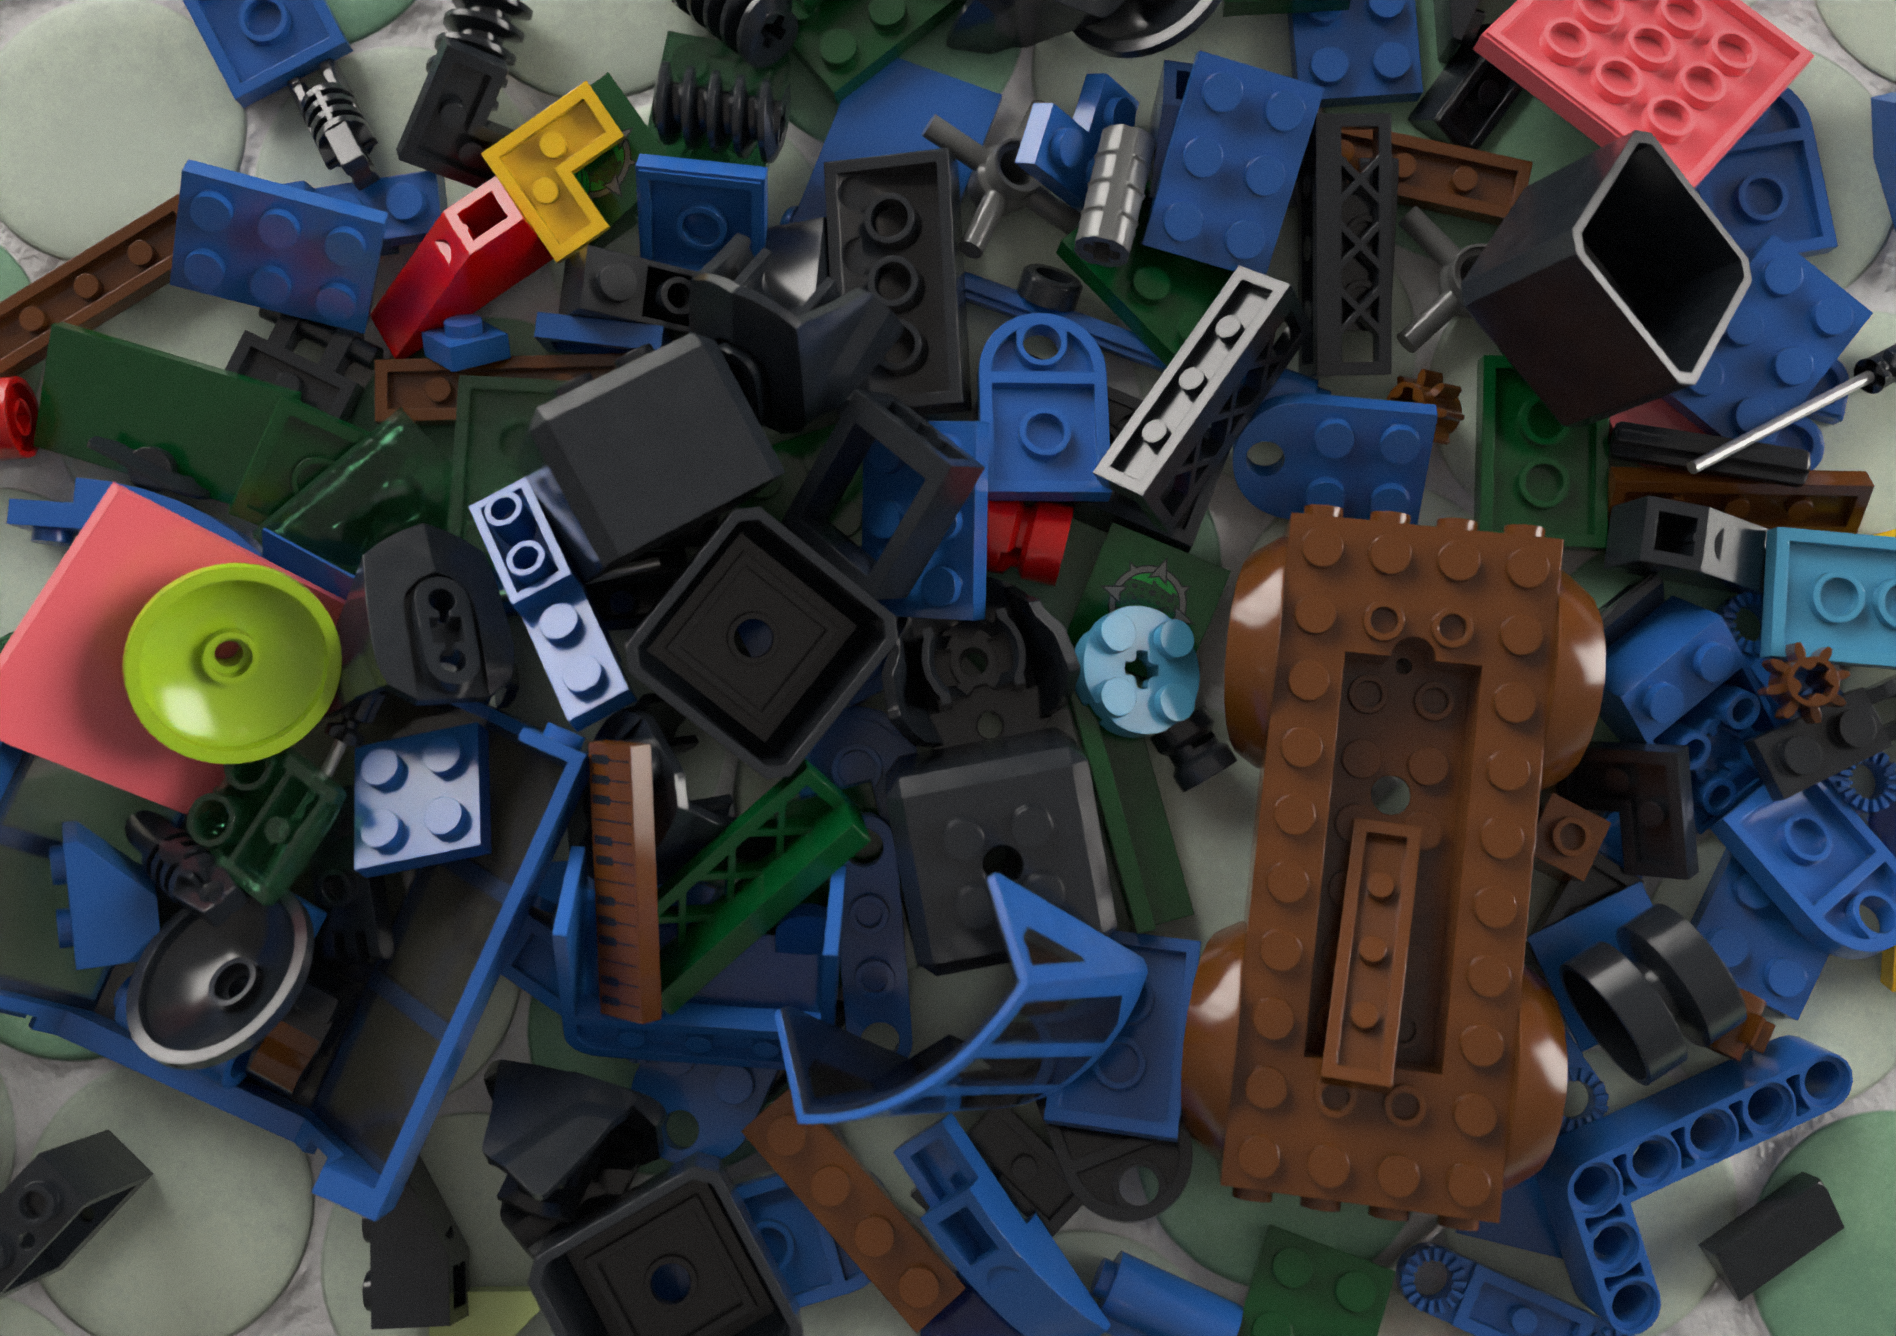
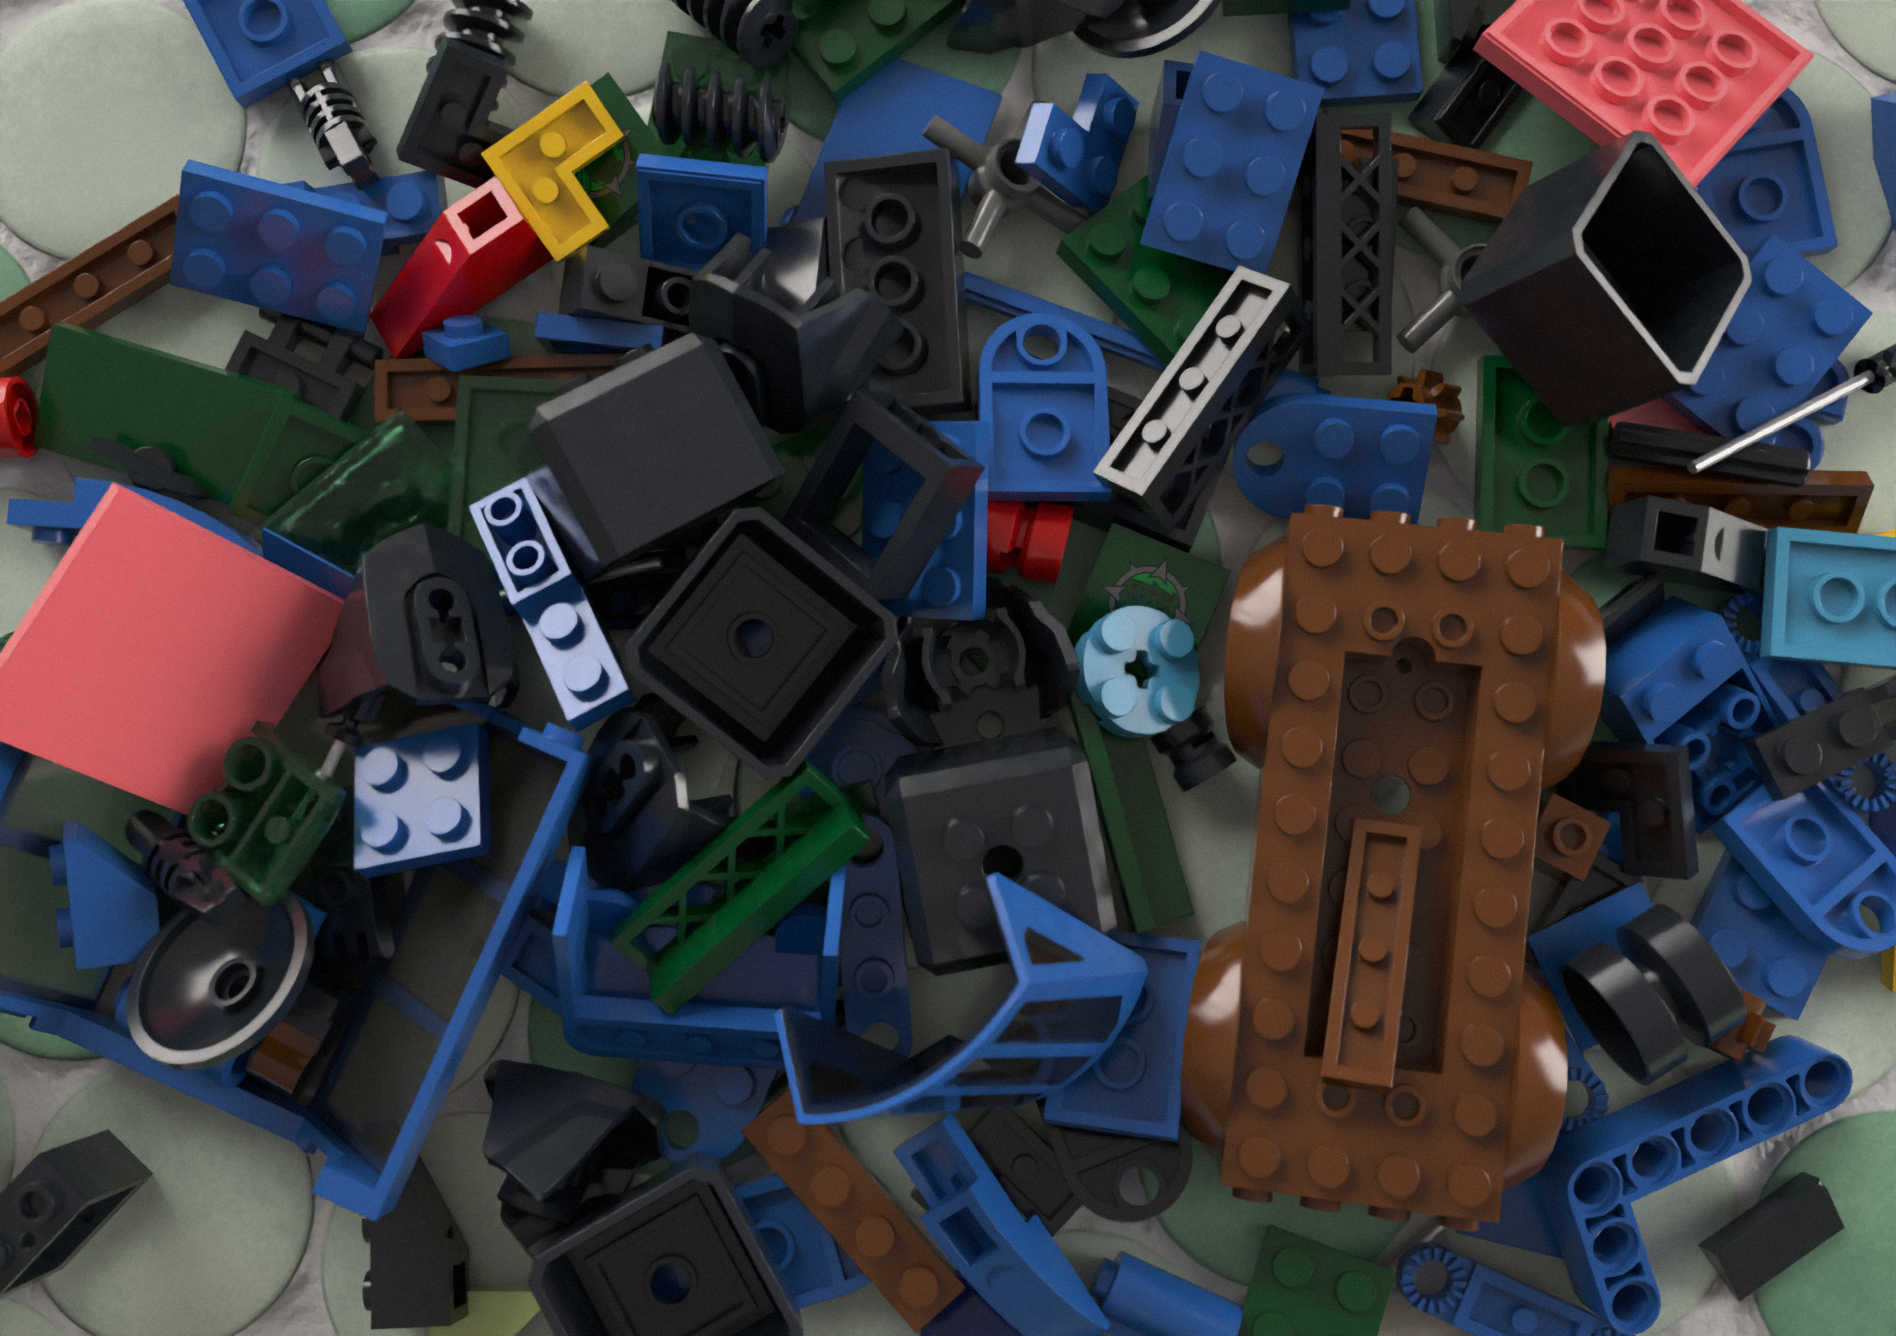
lime dish [123,563,342,764] -> none
reddish brown tile [588,740,662,1024] -> none
black tile [1016,264,1083,312] -> none
dark grey axle [1074,124,1156,267] -> none
reddish brown gear [1757,642,1851,724] -> none

